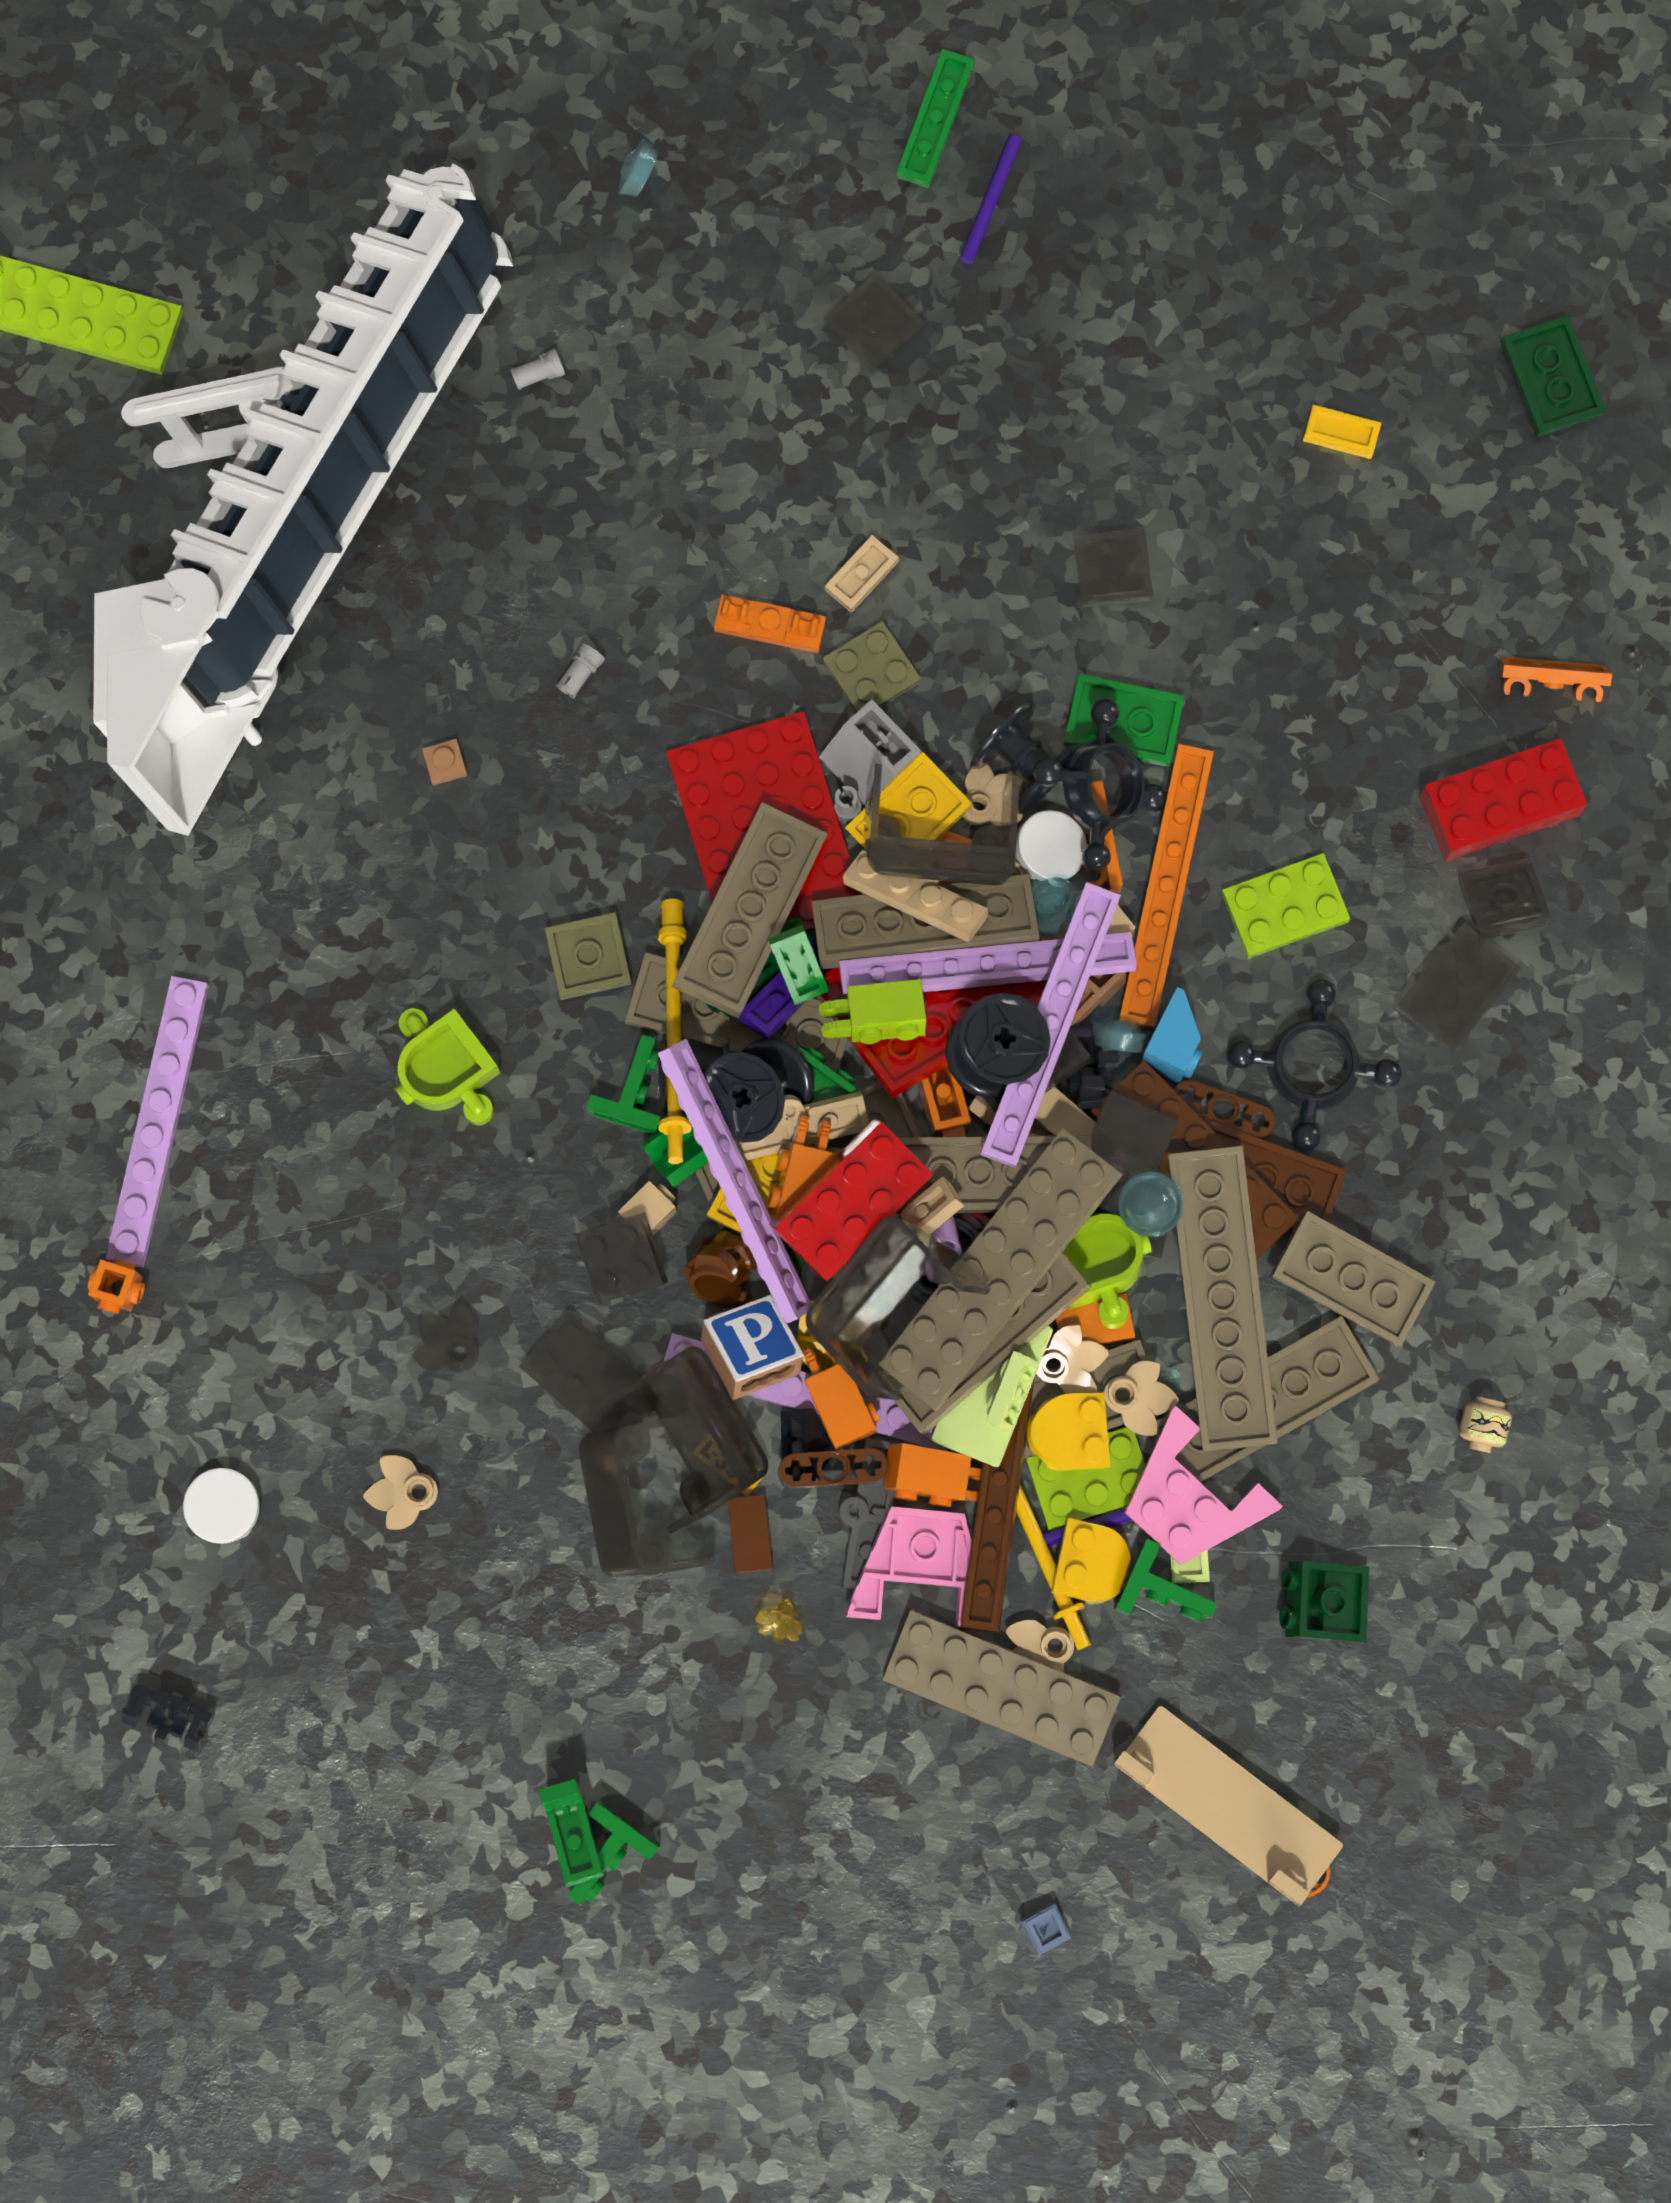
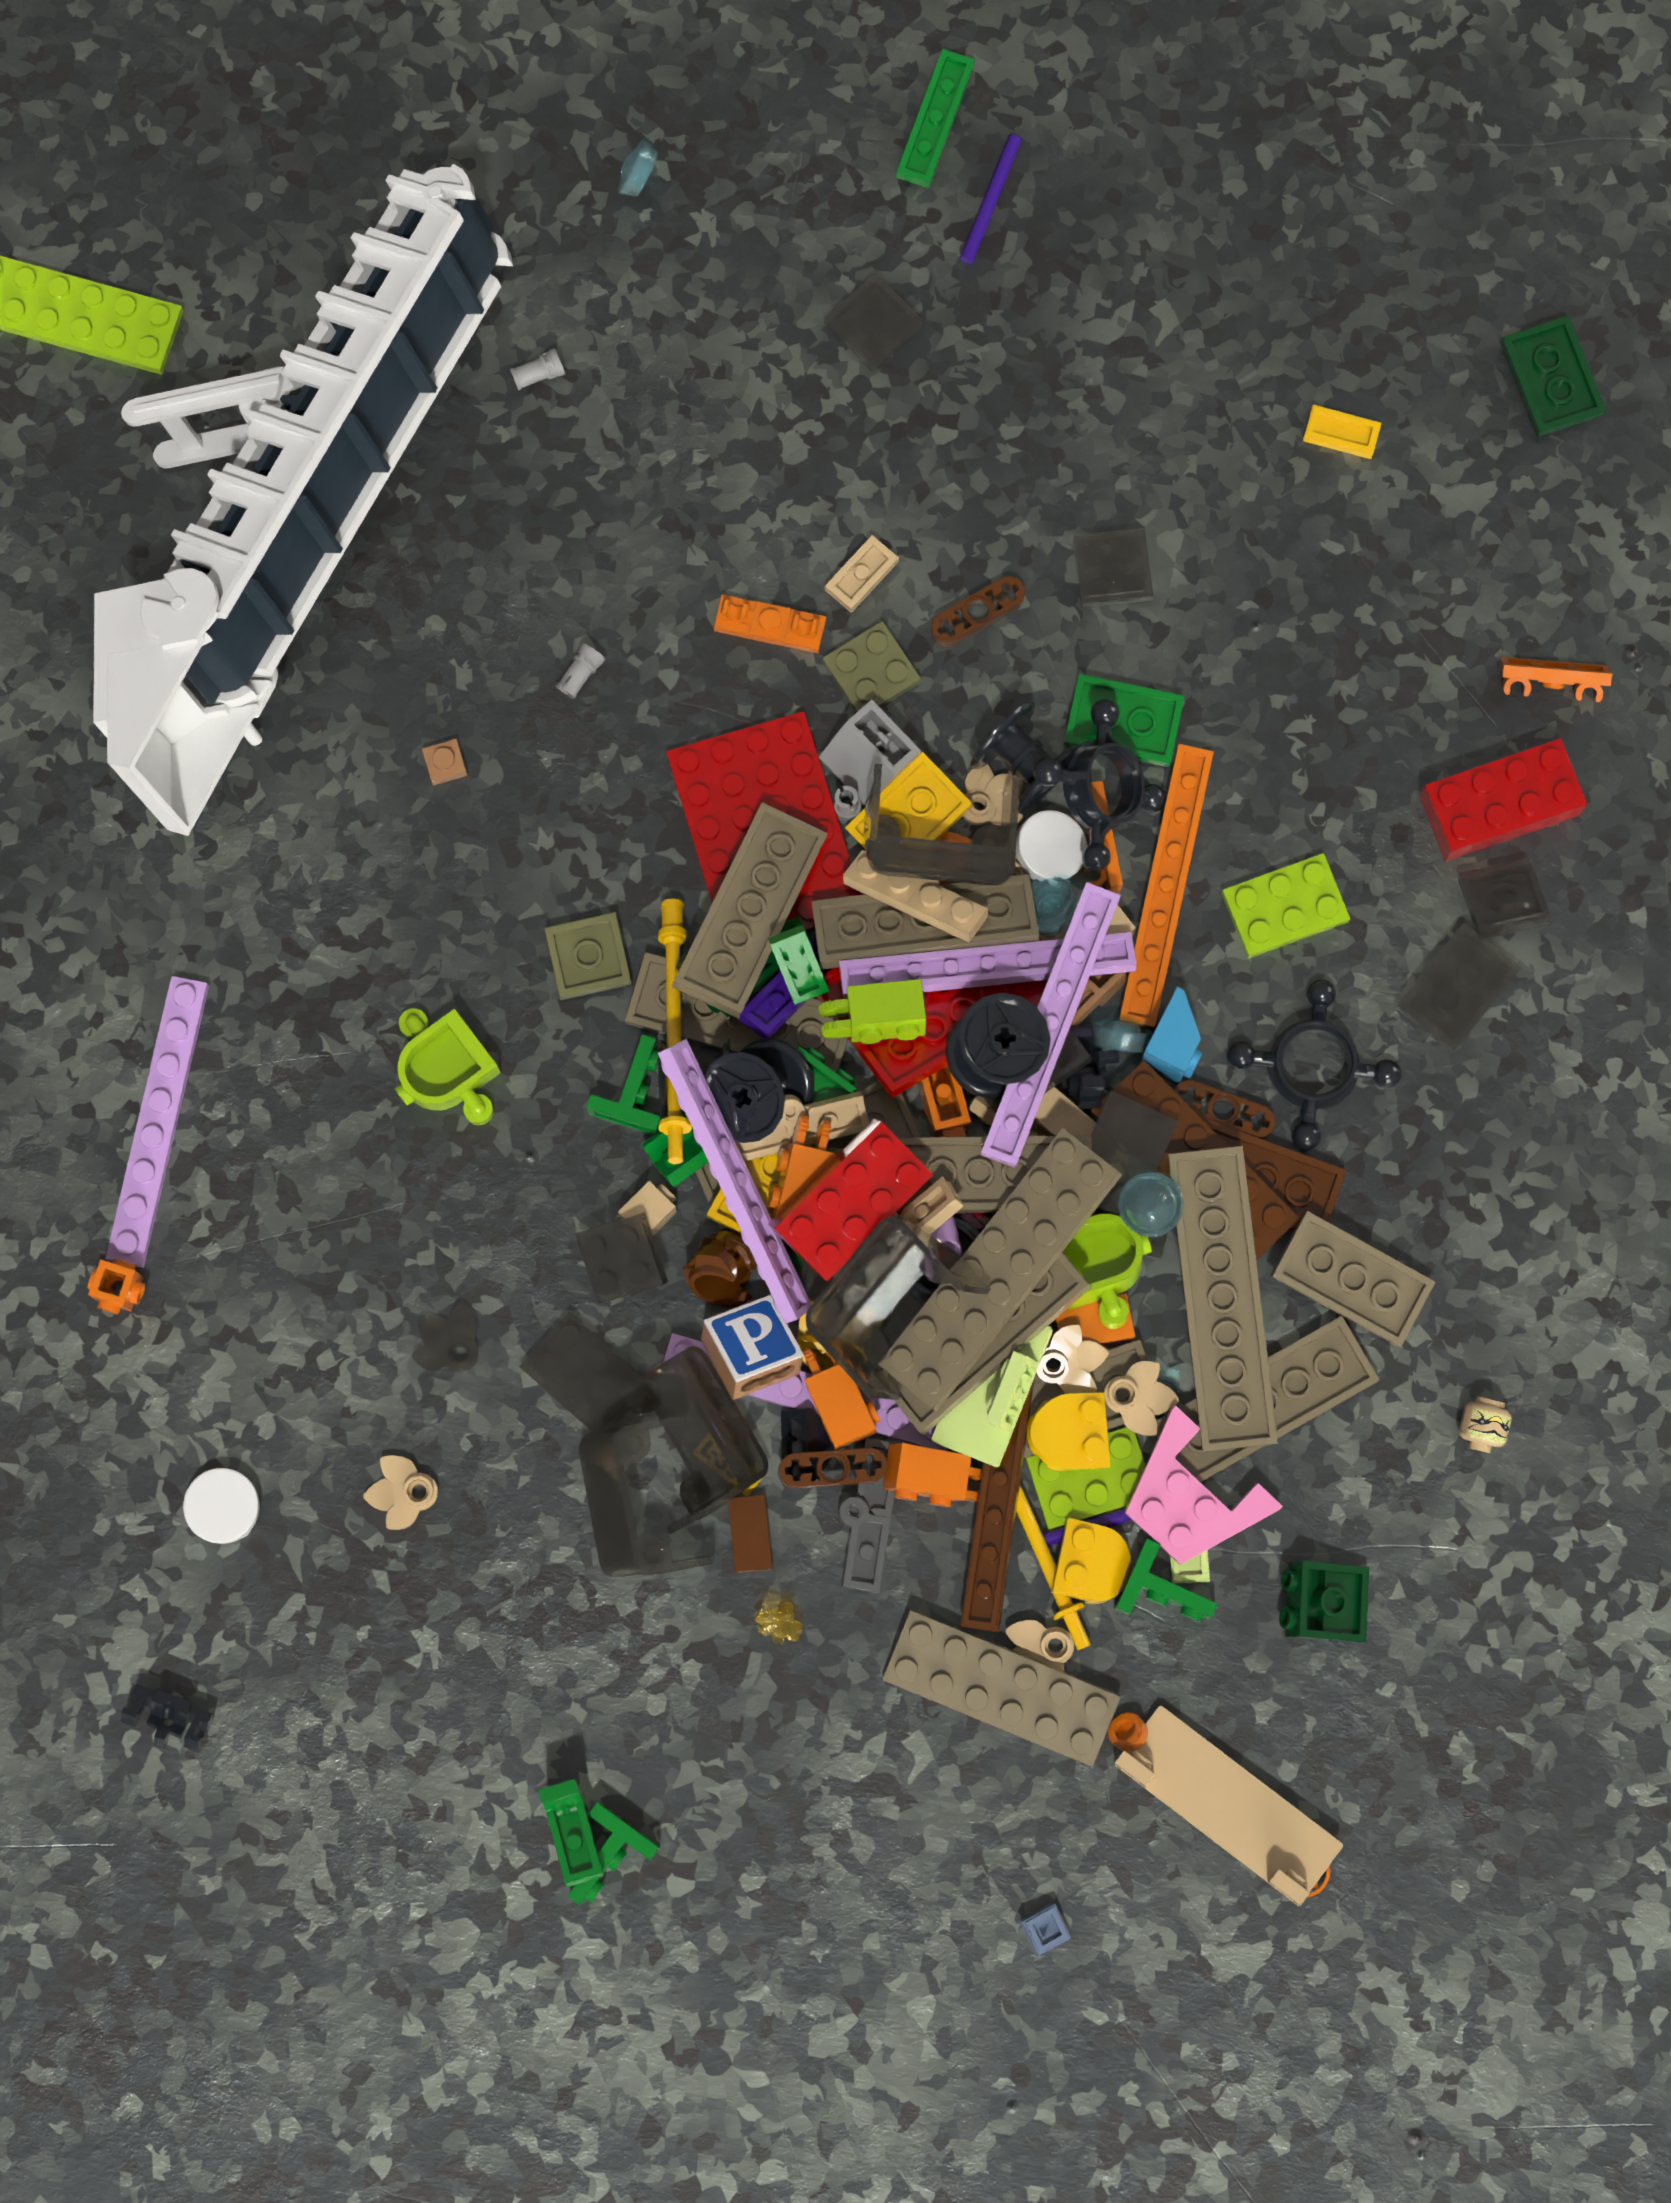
bright pink wing [845,1507,972,1629] -> none
none -> reddish brown beam [931,576,1025,648]
none -> orange tile [1108,1712,1148,1753]

